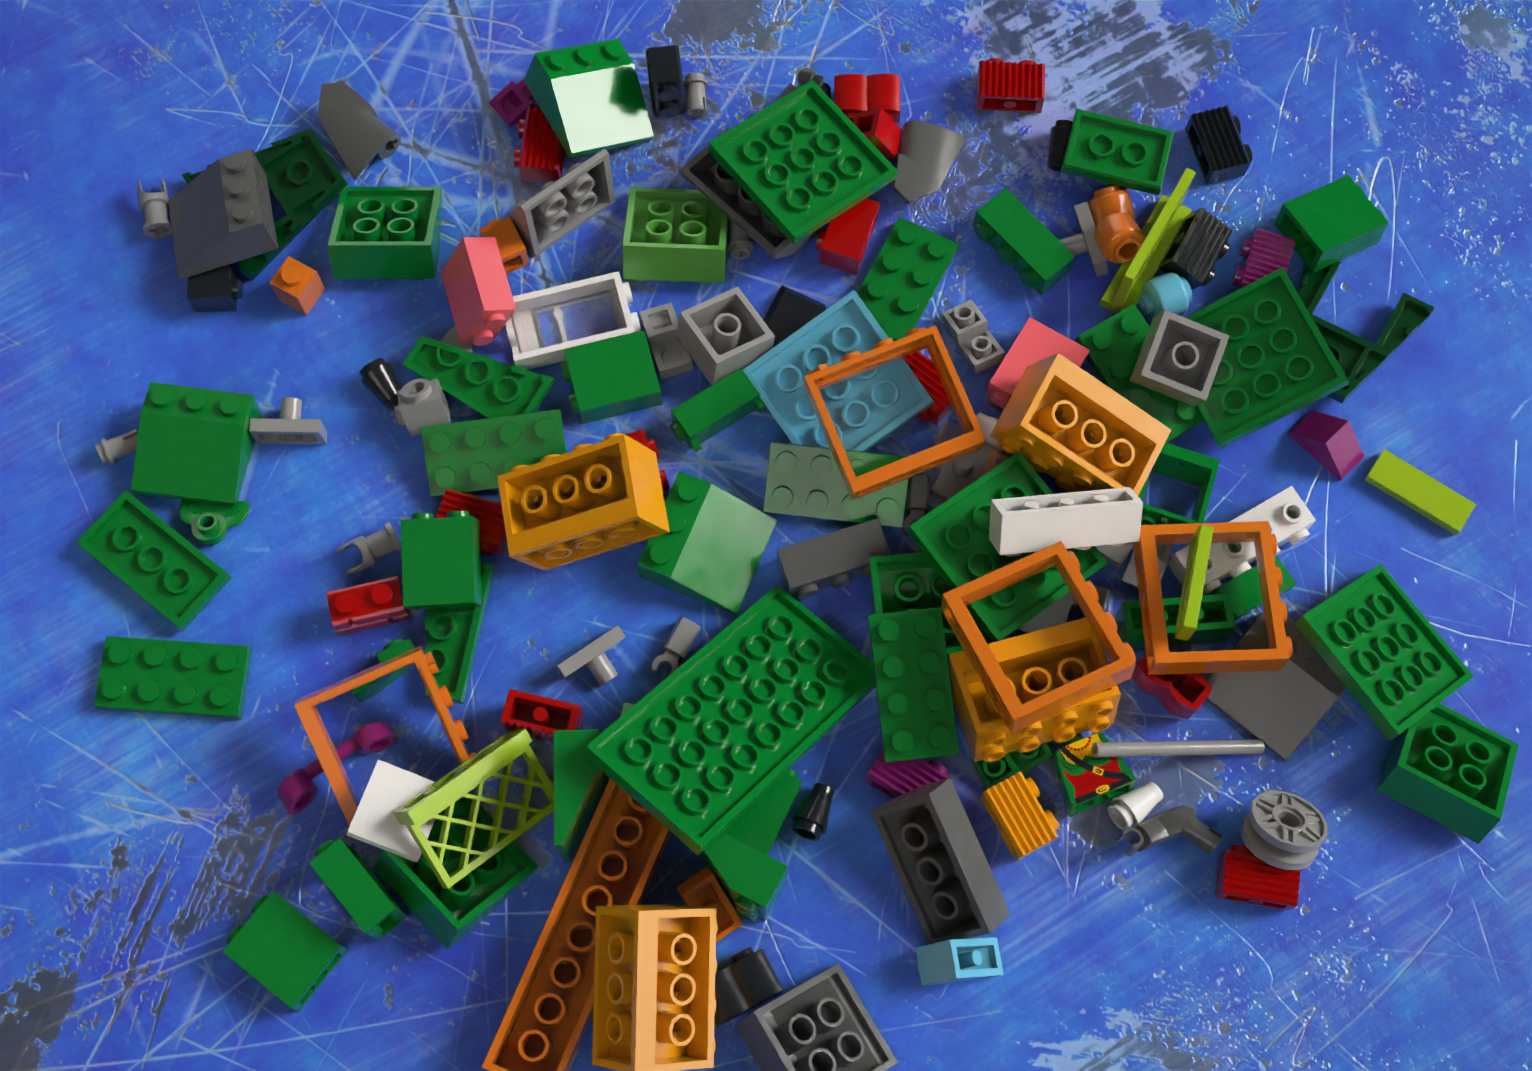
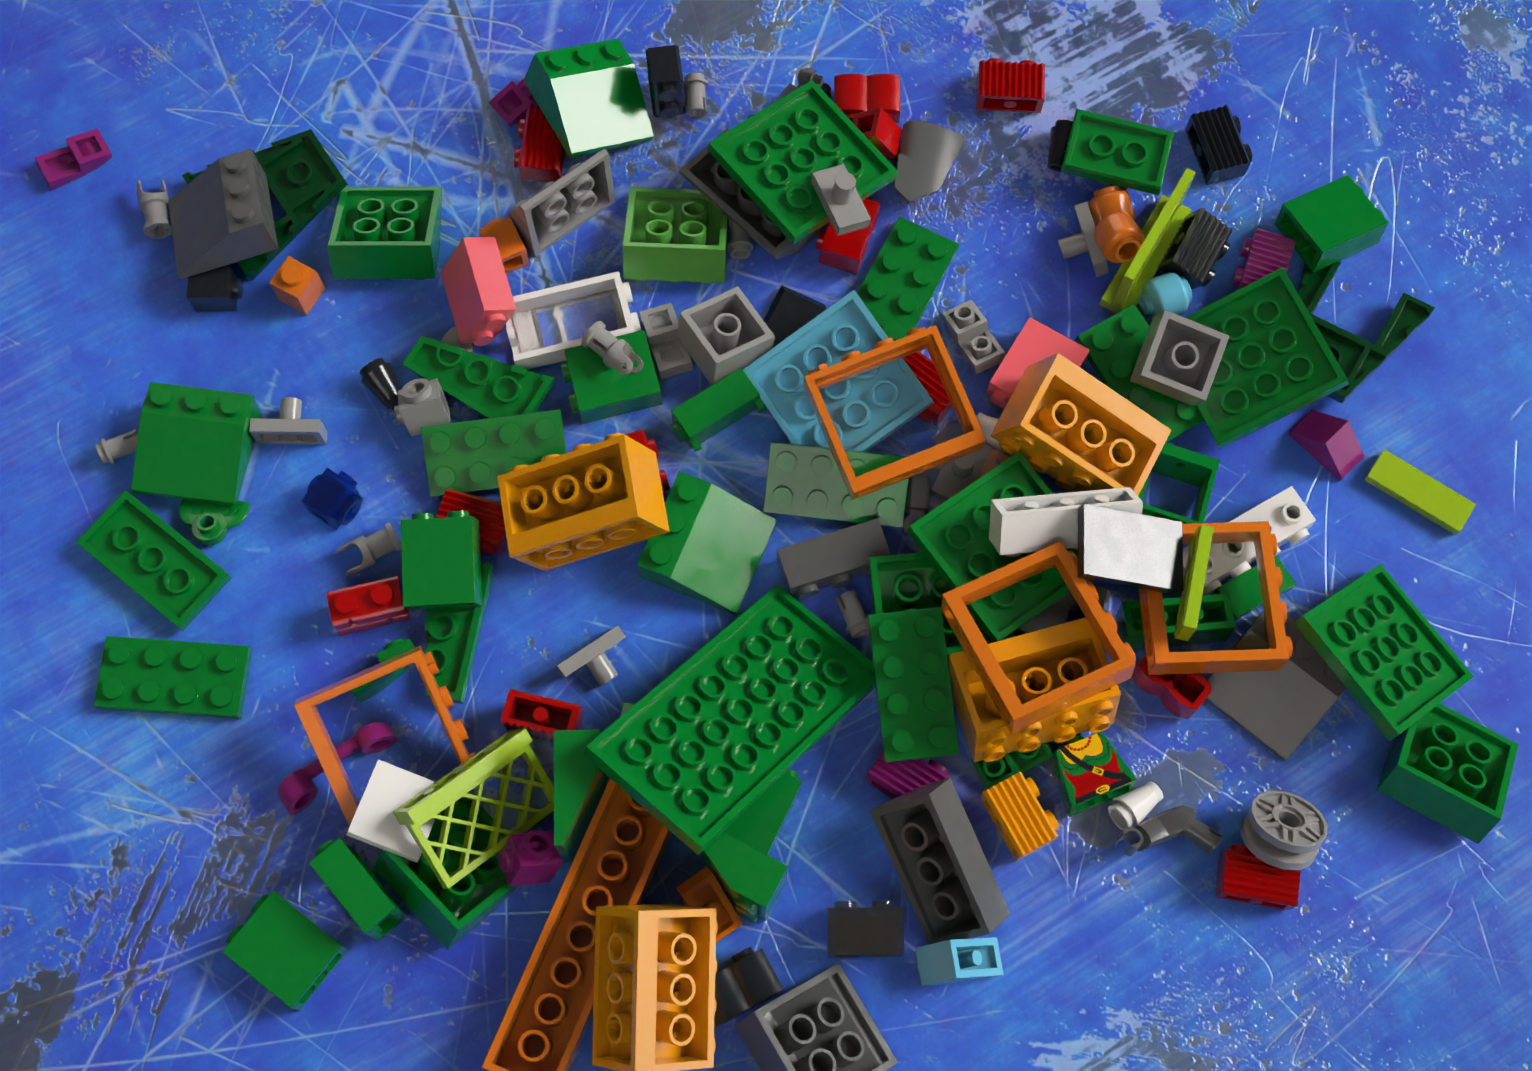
dark grey panel [318,81,401,180] -> none
light grey bar [651,616,701,676] -> none
black cone [792,783,834,841] -> none
green brick [973,188,1075,295] -> none
light grey piece [1092,739,1265,757] -> none
none -> magenta slope [35,128,112,190]
none -> clear blue brick [301,468,363,530]
none -> magenta brick [498,830,563,887]
none -> light grey piece [581,321,643,375]
none -> light grey tile [811,164,871,236]
none -> clear smoke brick [826,901,904,958]
none -> light grey pin [835,590,869,638]
none -> tile [1078,504,1184,595]

